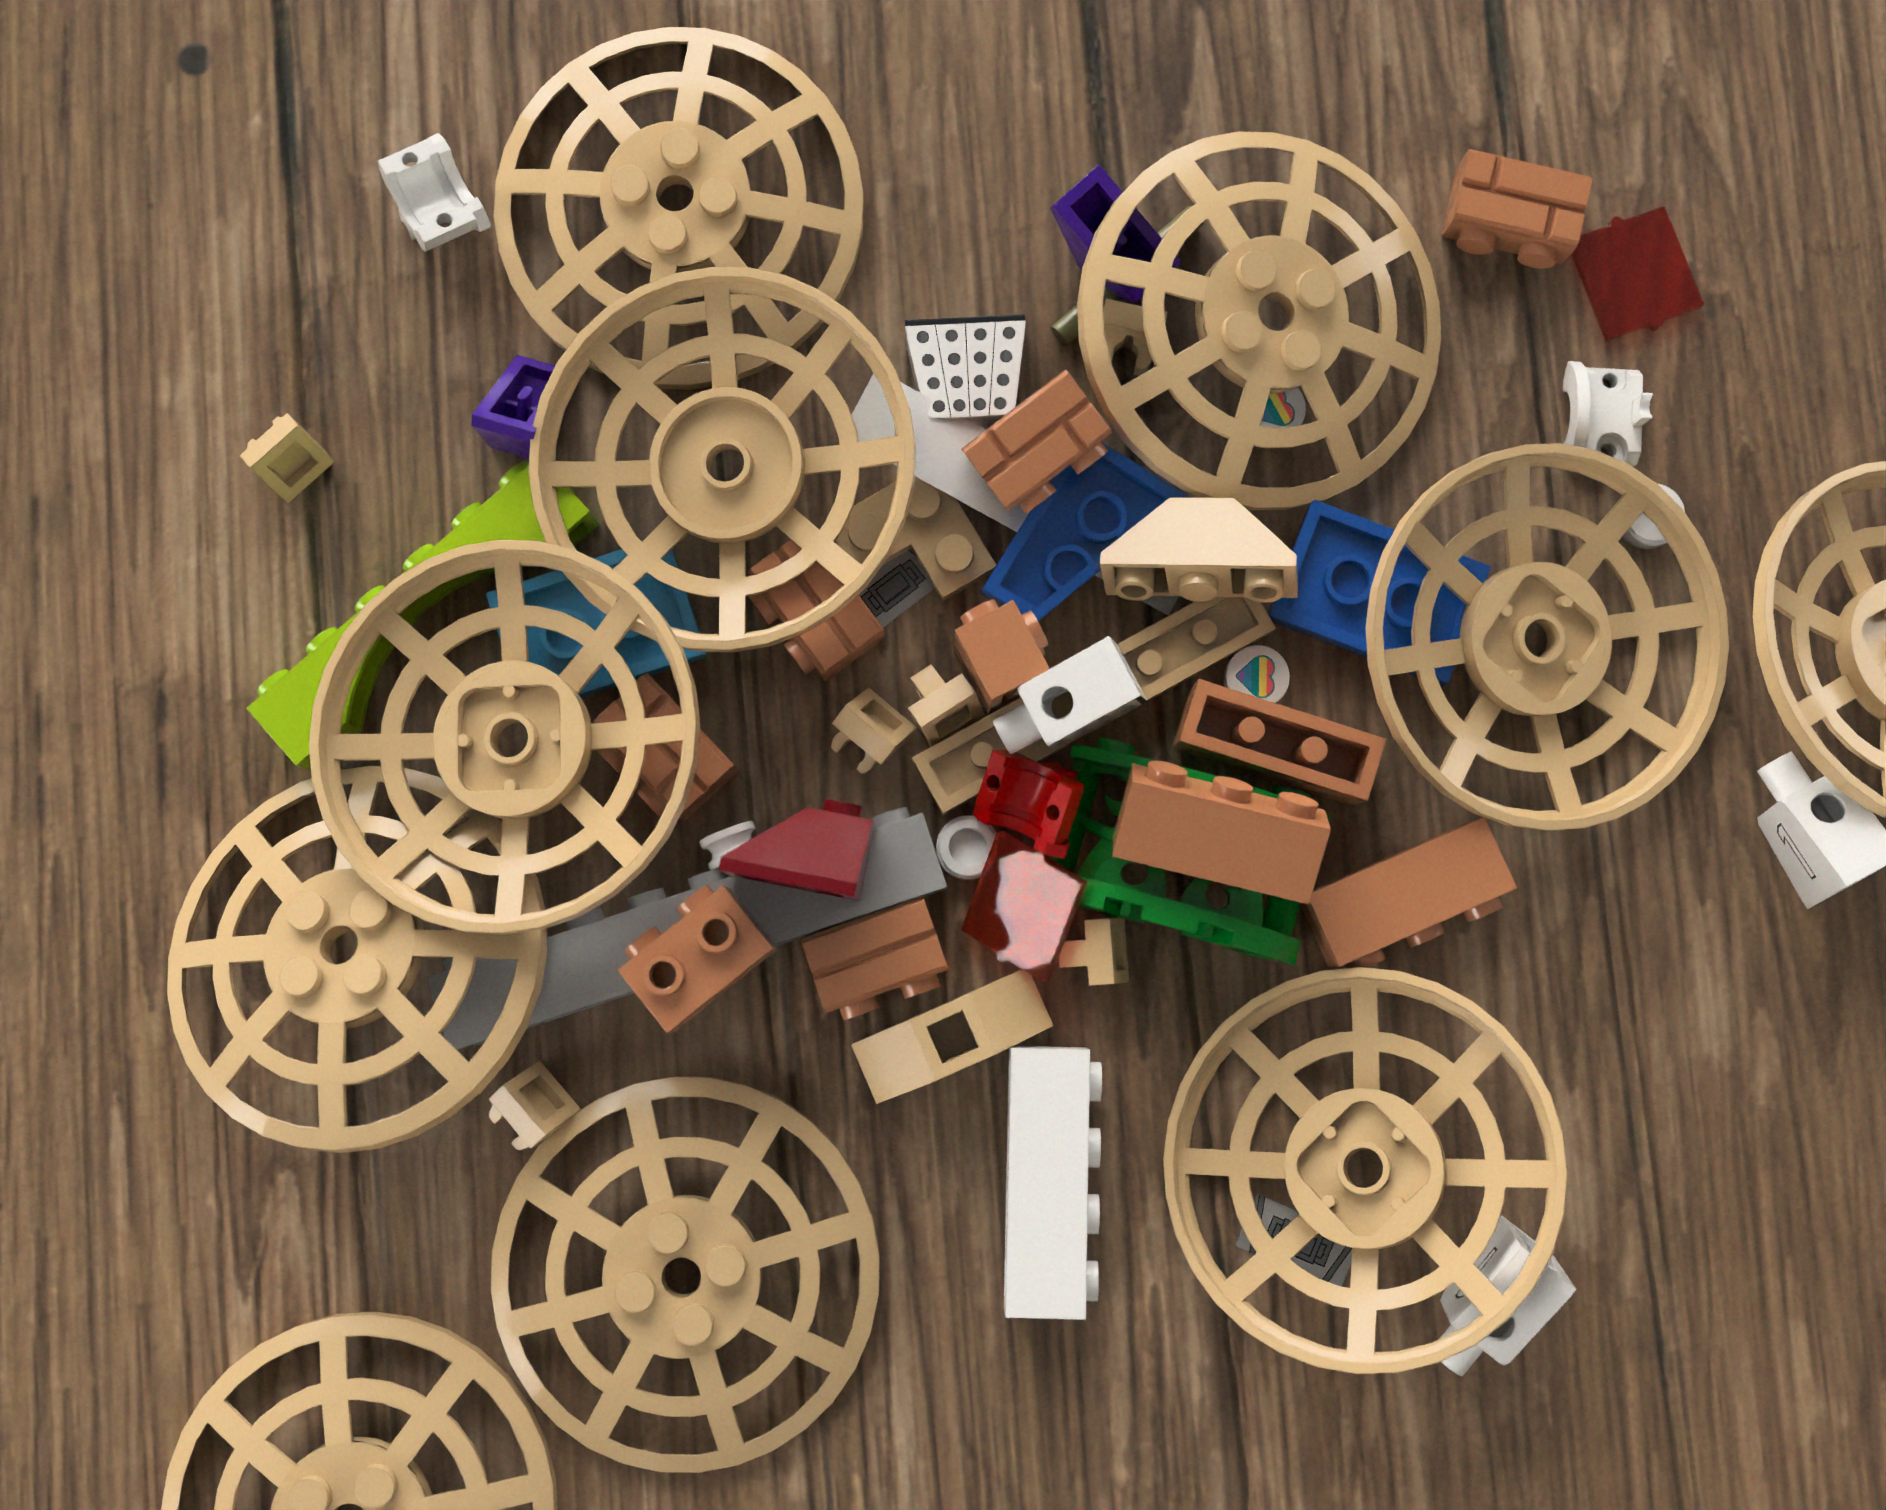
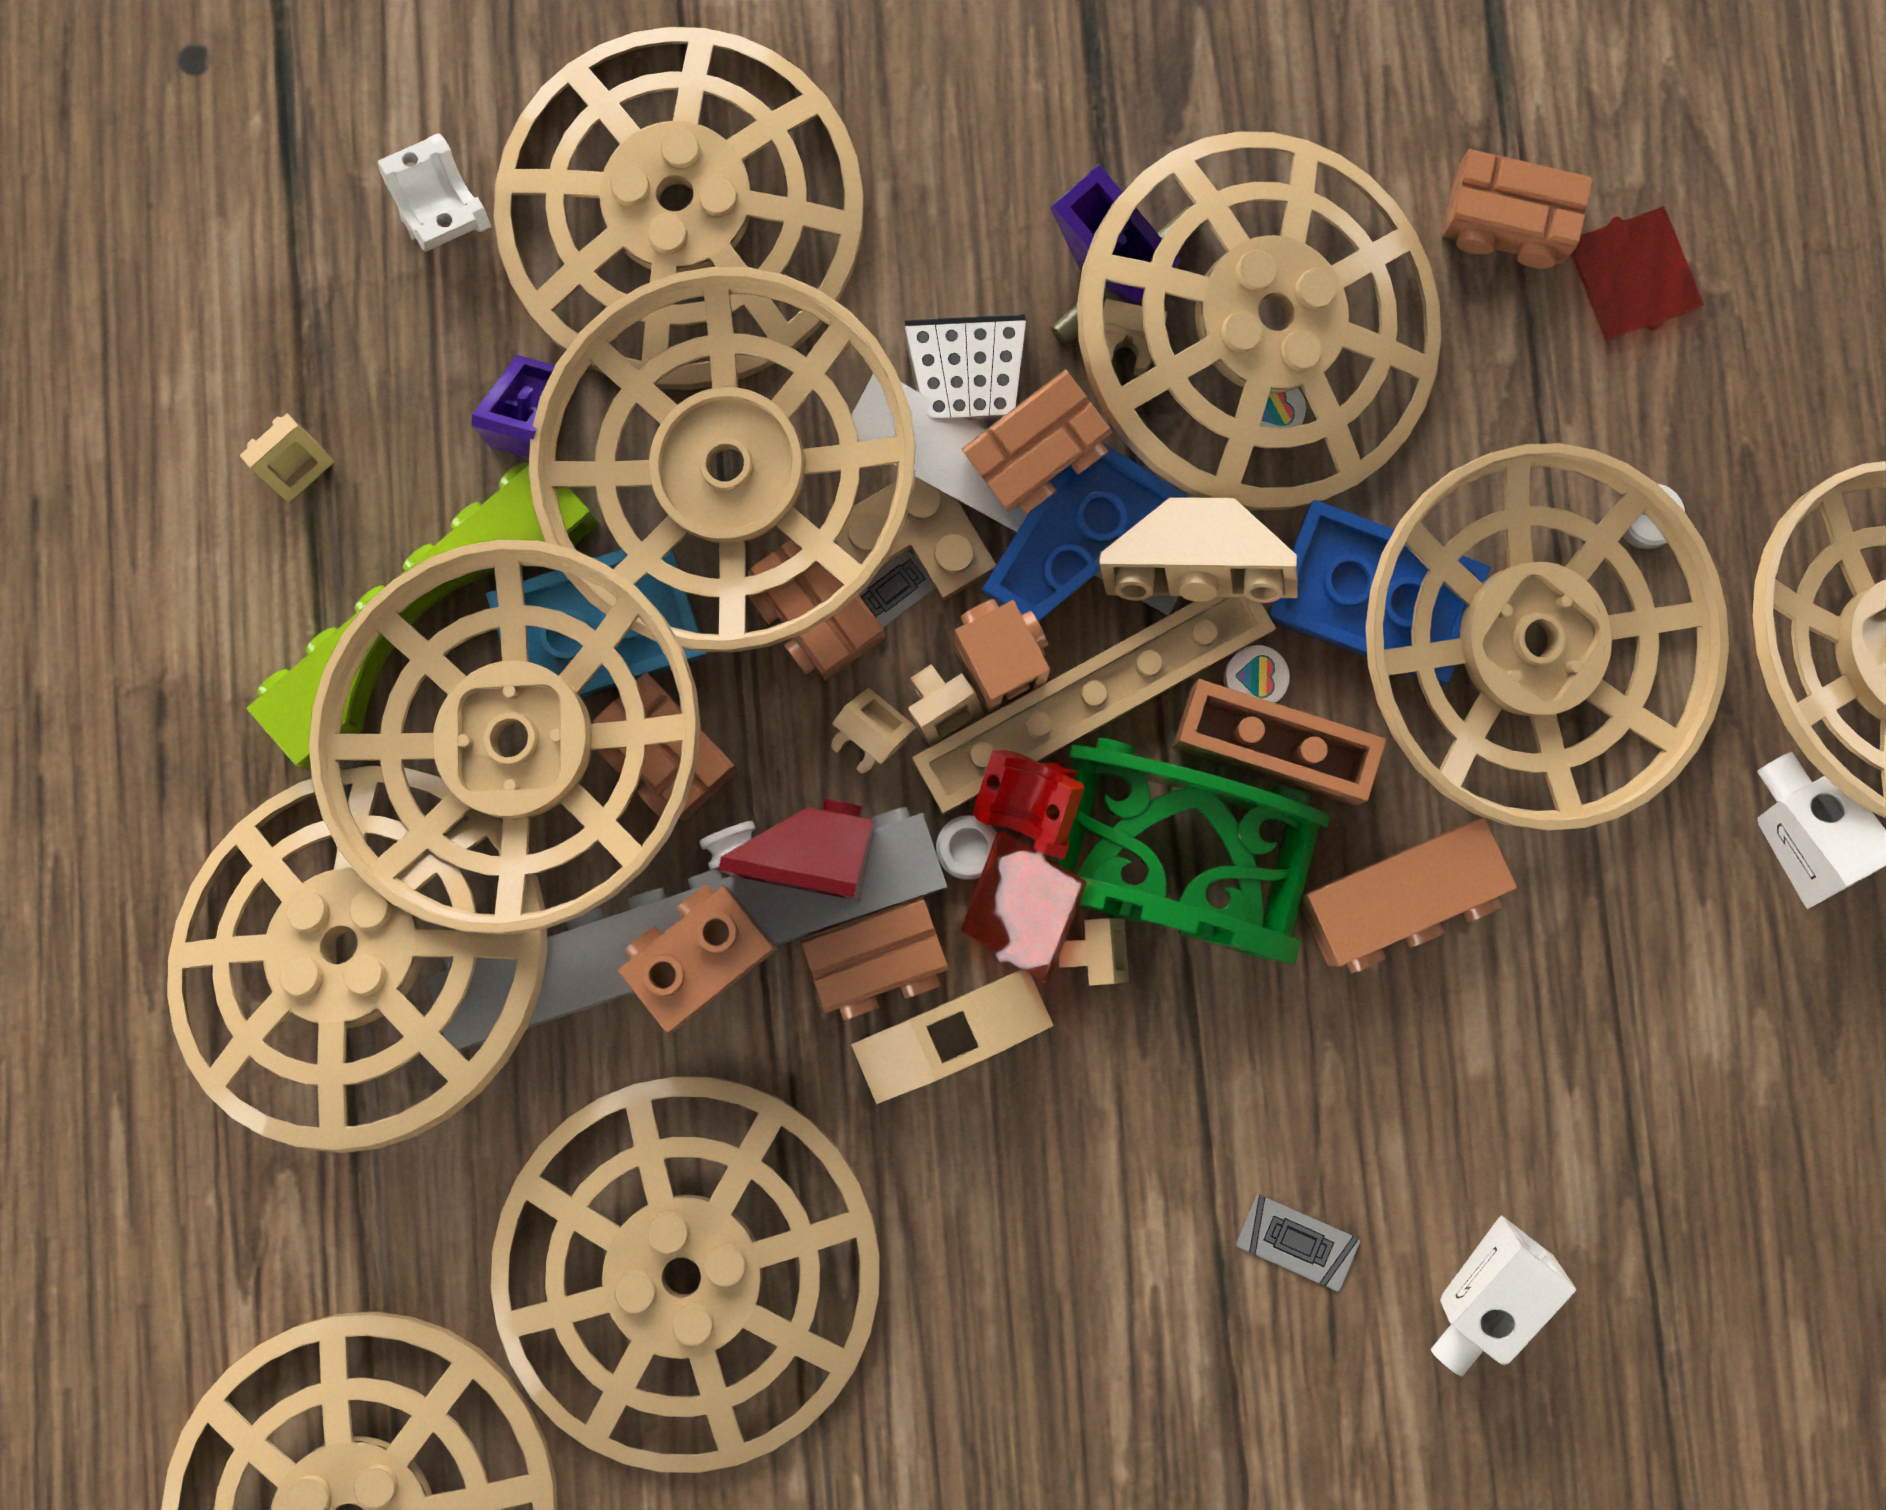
tan tile [489,1060,581,1150] -> none
white torso [993,636,1148,754] -> none
white brick [1004,1046,1102,1320] -> none
nougat brick [1112,761,1331,904] -> none
tan dish [1163,967,1568,1374] -> none
white piece [1563,361,1653,467] -> none

